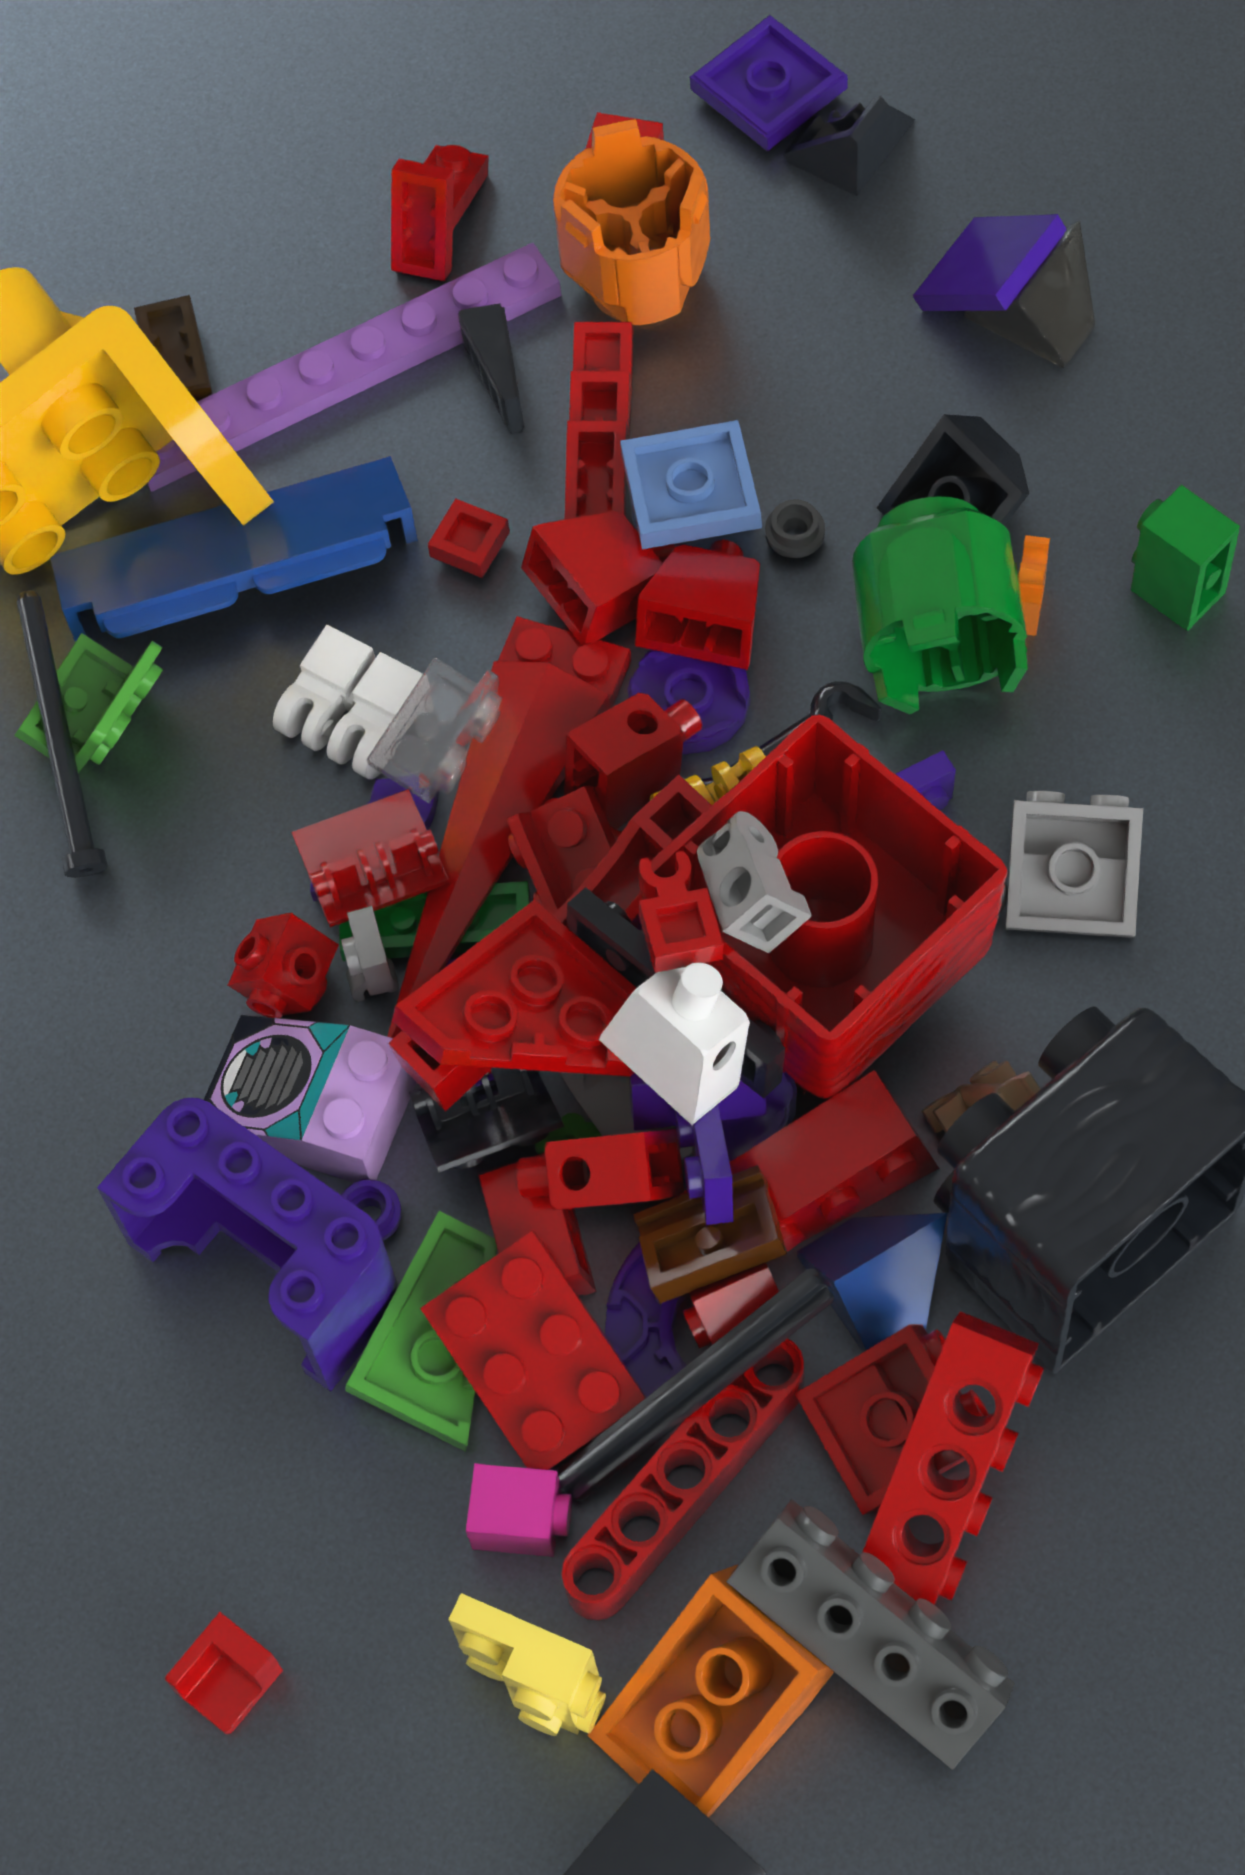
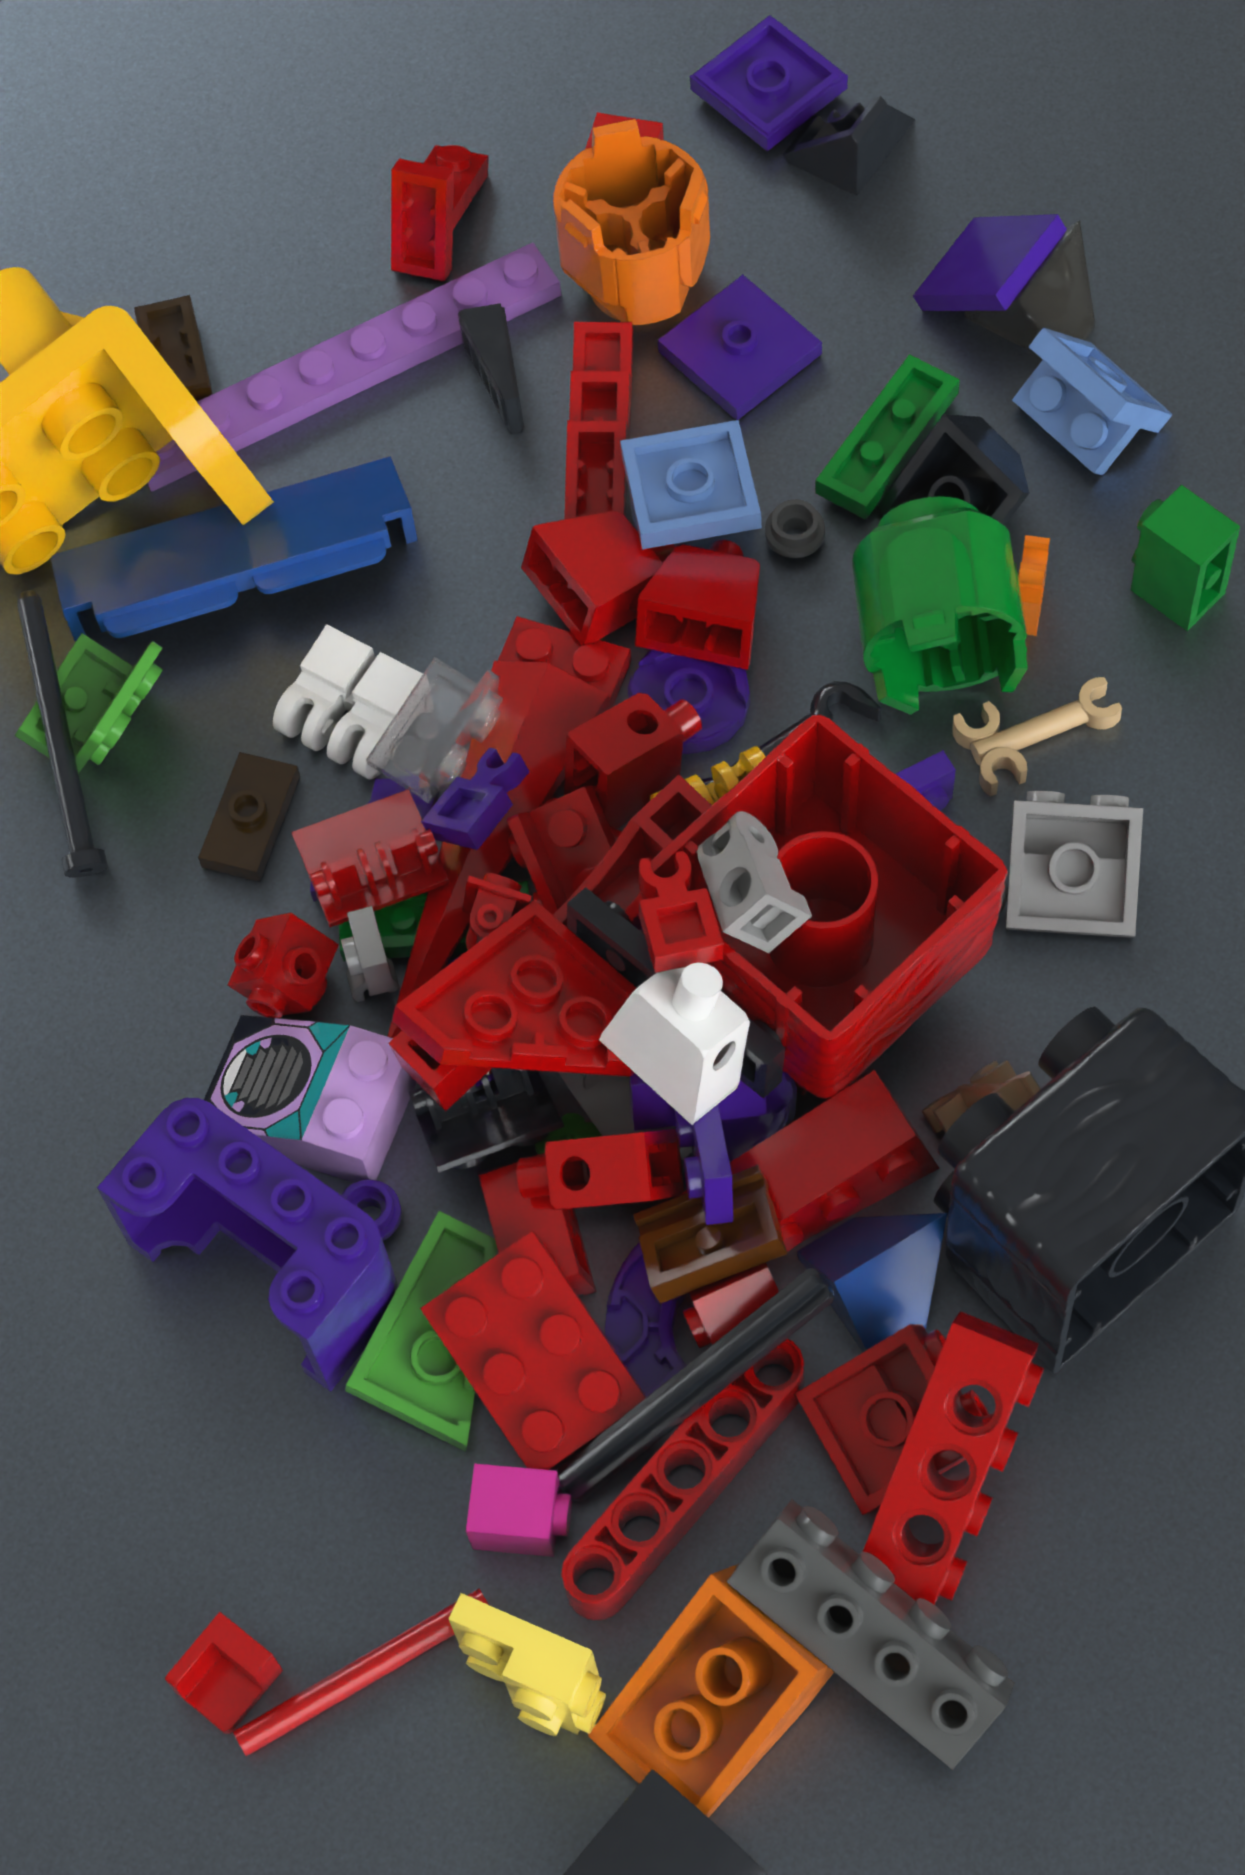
red plate [427,498,510,578] -> none
none -> dark brown plate [198,752,300,882]
none -> red bar [233,1588,489,1757]
none -> dark purple plate [421,747,530,850]
none -> red hinge [462,873,532,950]
none -> dark purple plate [658,275,822,420]
none -> green plate [815,354,960,520]
none -> tan bar [952,677,1122,797]
none -> medium blue bracket [1012,328,1173,475]

